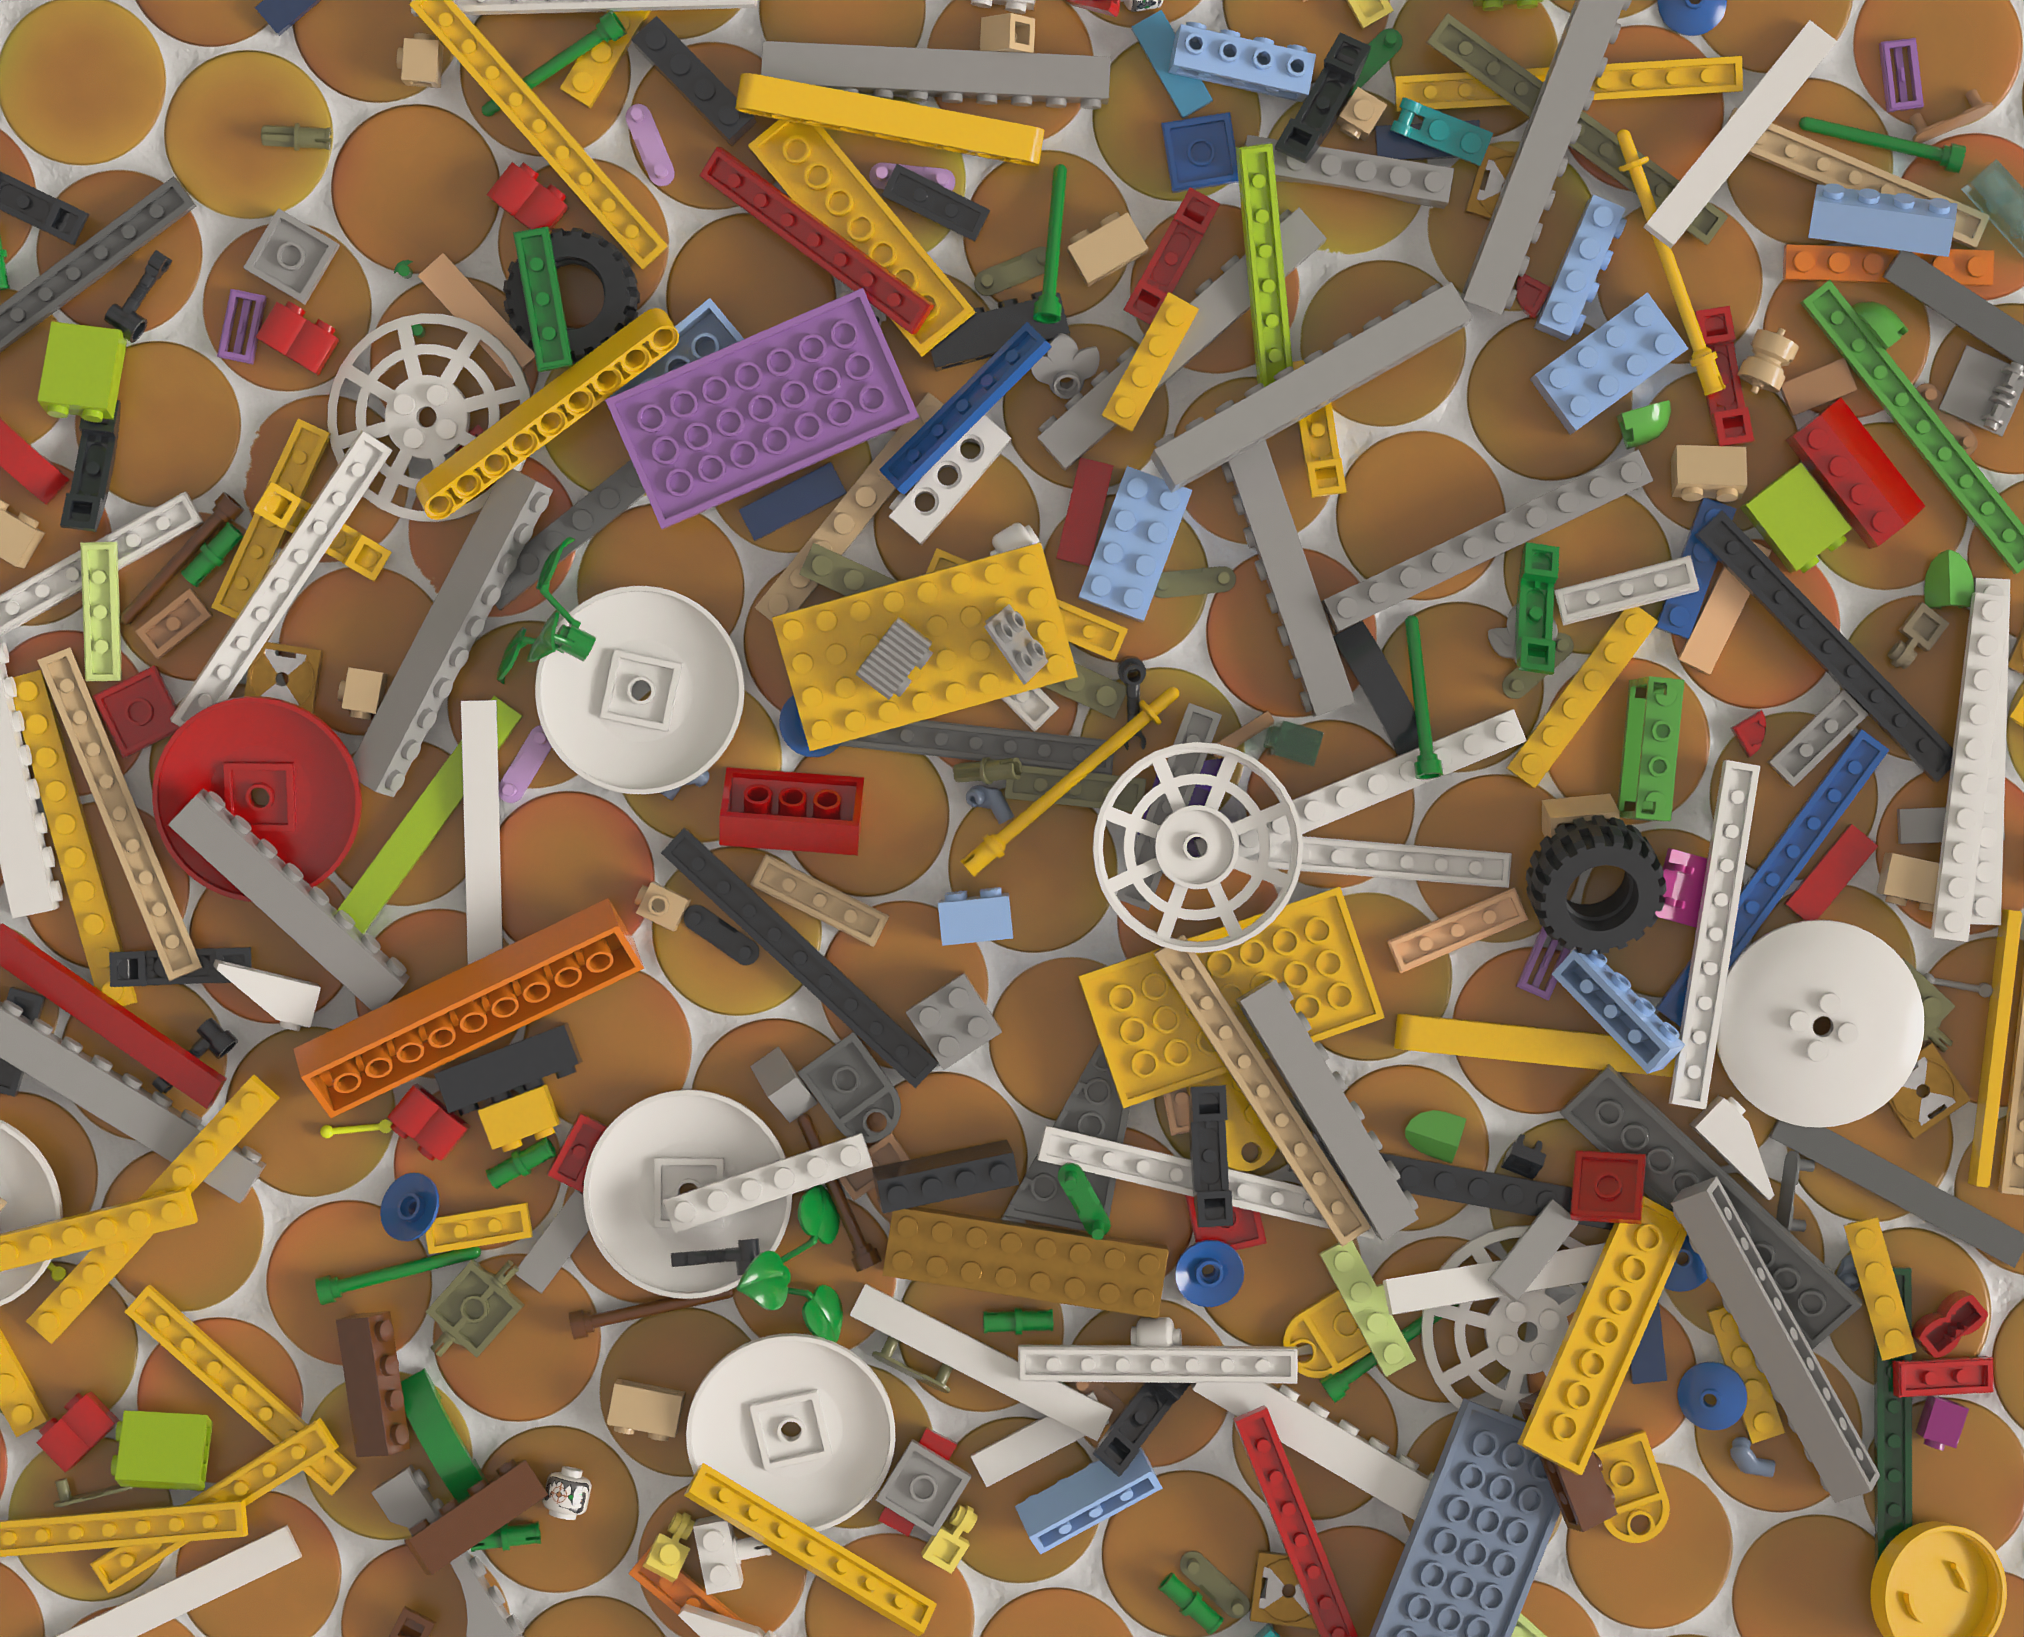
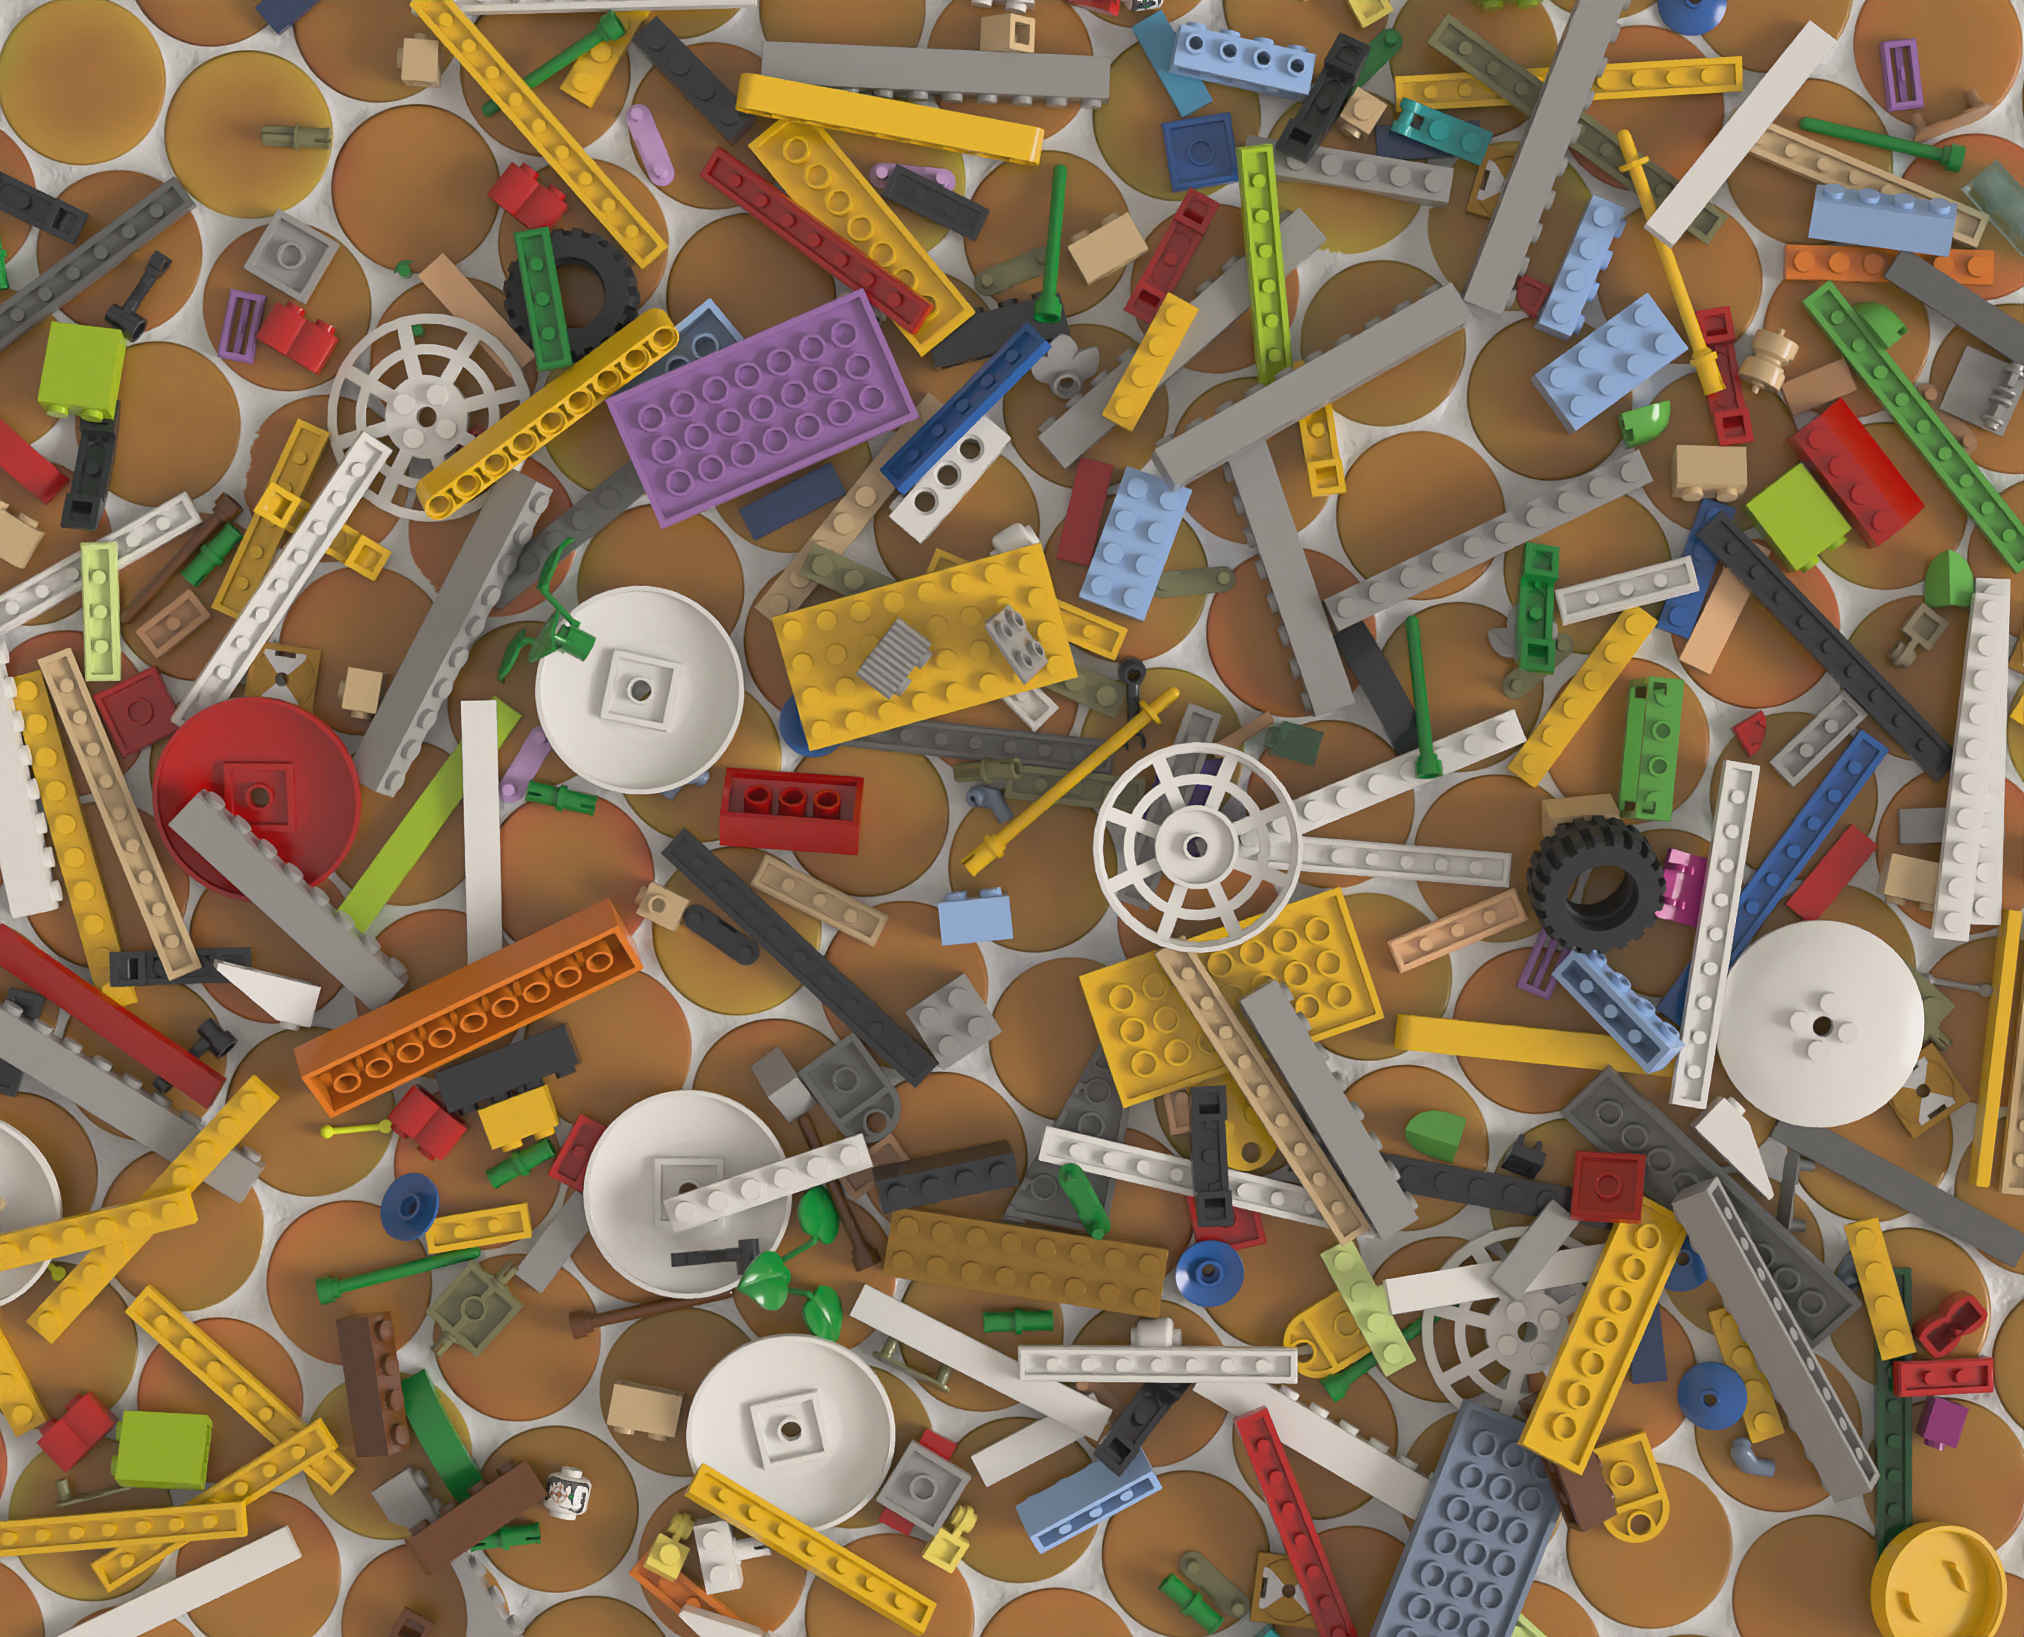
none -> green pin [525,780,598,817]

